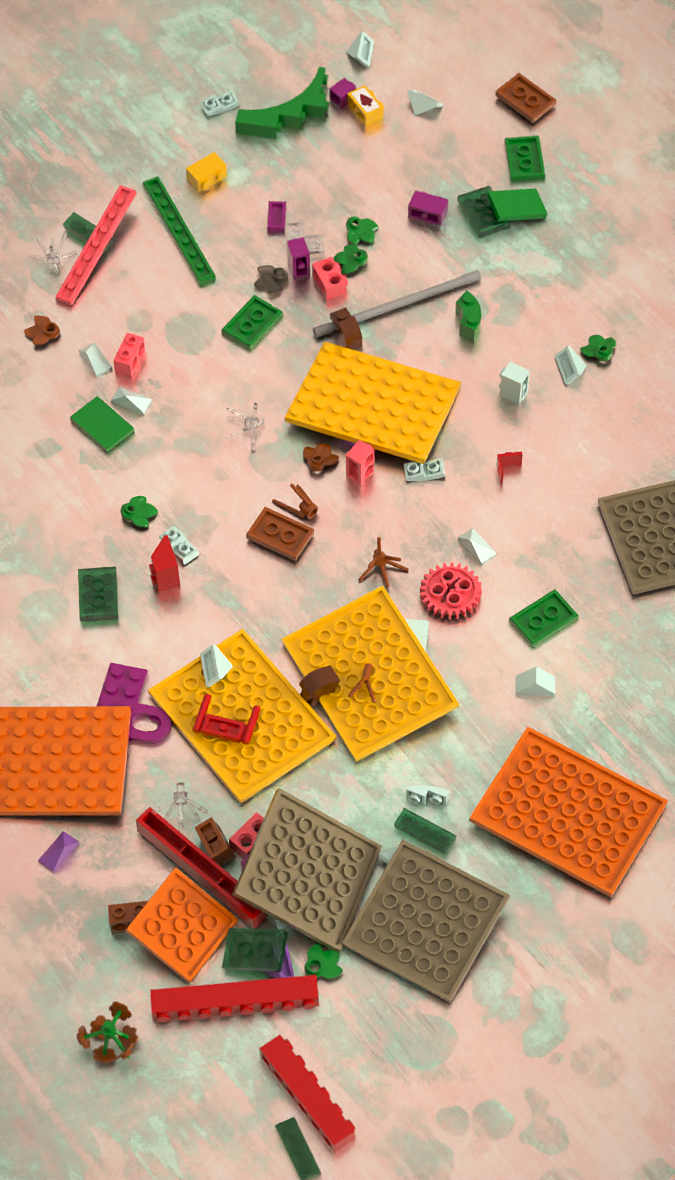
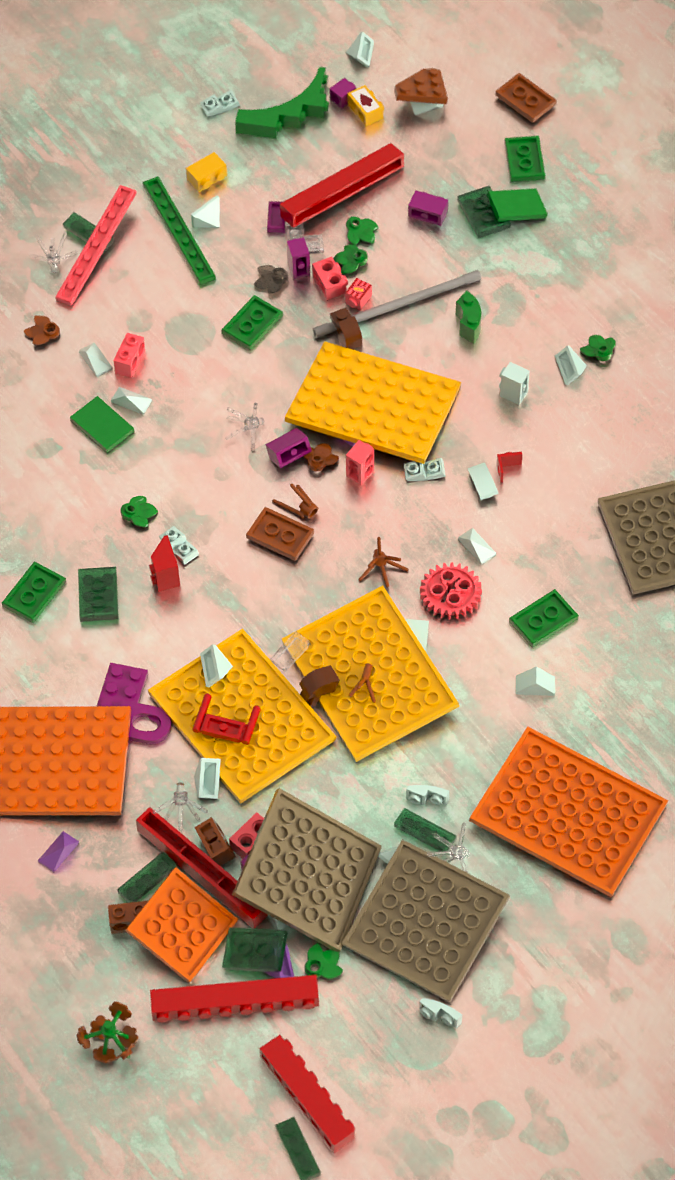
none -> green tile [2,561,66,623]
none -> clear green plate [117,852,177,903]
none -> light aqua slope [191,195,220,228]
none -> light aqua slope [194,758,221,799]
none -> magenta brick [265,428,312,468]
none -> clear tile [270,631,311,672]
none -> red brick [280,143,404,228]
none -> coral brick [345,278,372,311]
none -> dark orange plate [394,68,448,104]
none -> light aqua slope [419,998,462,1029]
none -> clear plant [426,823,470,873]
none -> light aqua slope [468,462,499,500]

